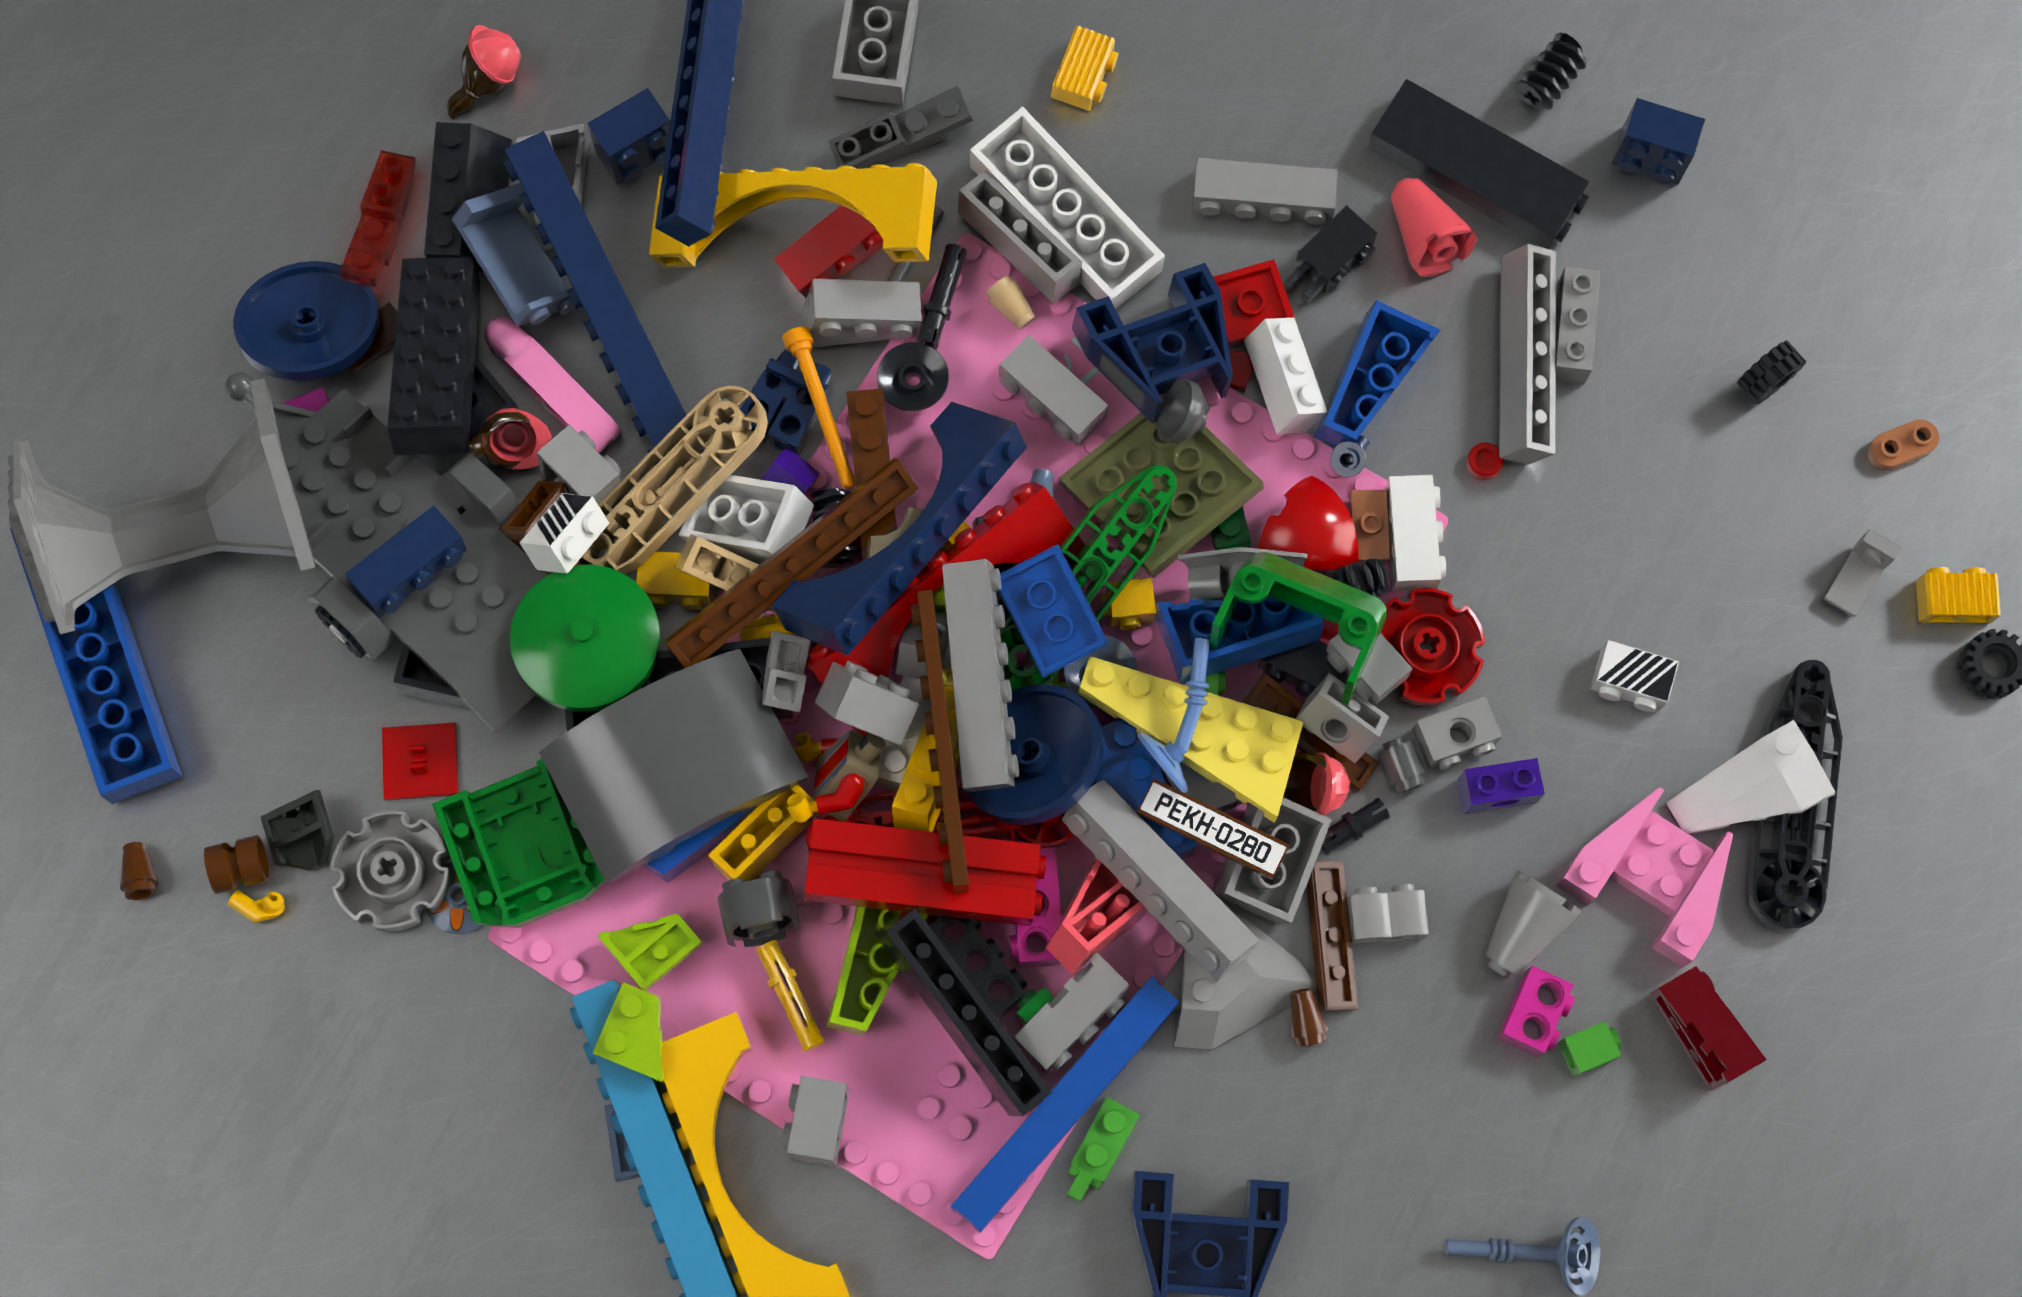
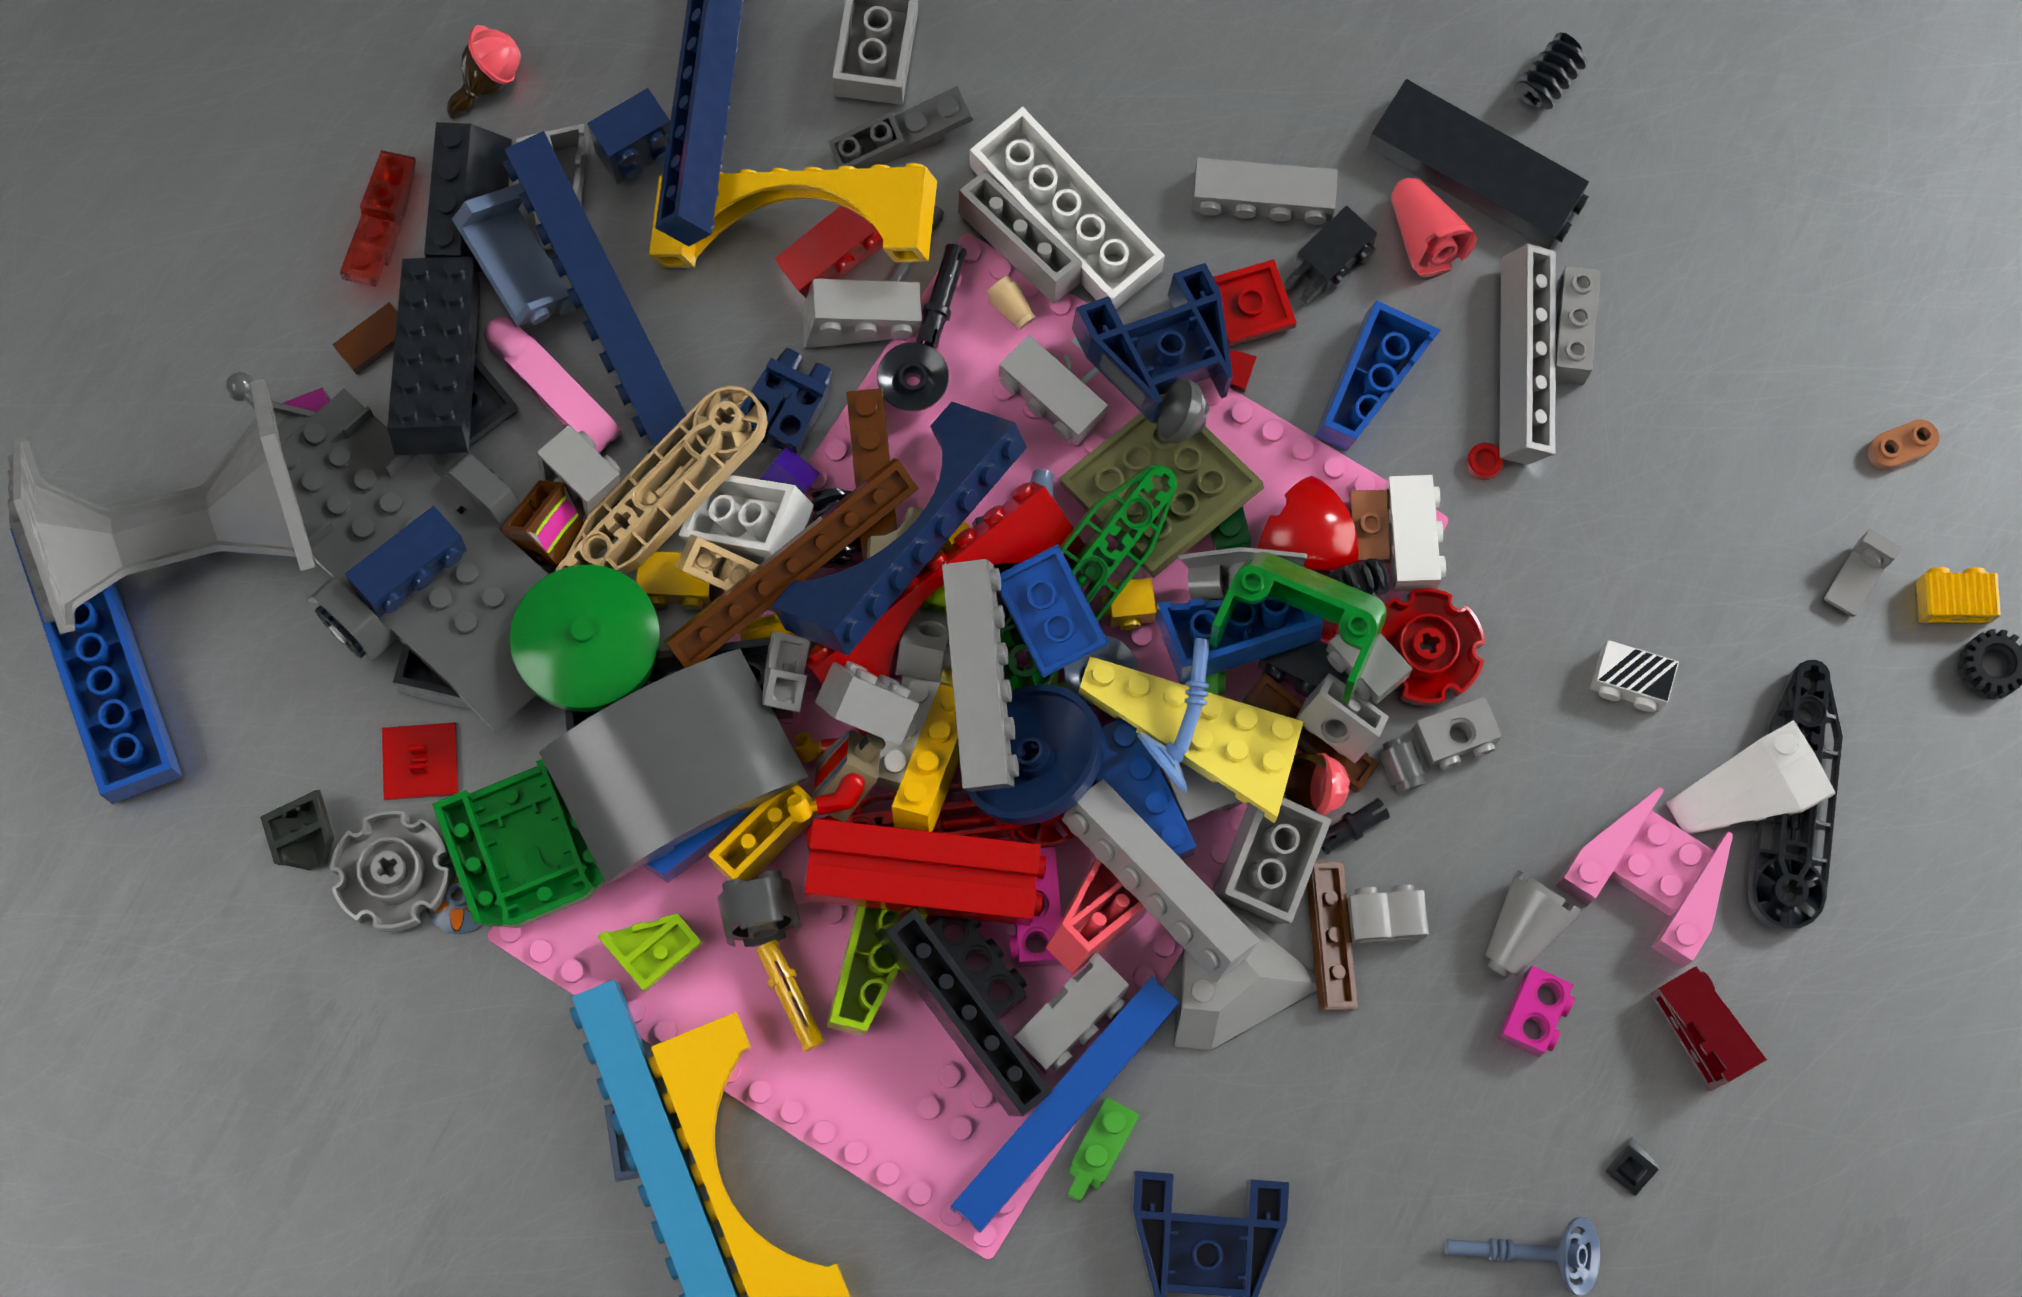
reddish brown cone [120,842,158,900] -> none
reddish brown wheel [204,835,270,894] -> none
yellow arm [227,890,285,923] -> none
dark blue dish [233,261,380,381] -> none
coral piece [469,408,552,470] -> none
white brick [520,493,609,574] -> none
lime wing [593,982,664,1082] -> none
light grey brick [781,1076,850,1167] -> none
light orange piece [782,326,855,489] -> none
reddish brown plate [911,590,969,894] -> none
green plate [1016,987,1055,1026] -> none
yellow brick [1051,26,1119,111] -> none
tile [1137,778,1289,880] -> none
white brick [1244,318,1328,435] -> none
reddish brown cone [1290,988,1328,1046] -> none
plate [1330,435,1370,477] -> none
dark purple brick [1458,758,1545,814] -> none
bright green brick [1558,1021,1622,1077] -> none
dark blue brick [1611,98,1705,184] -> none
black tyre [1737,340,1807,405] -> none
none -> black slope [1605,1137,1660,1196]

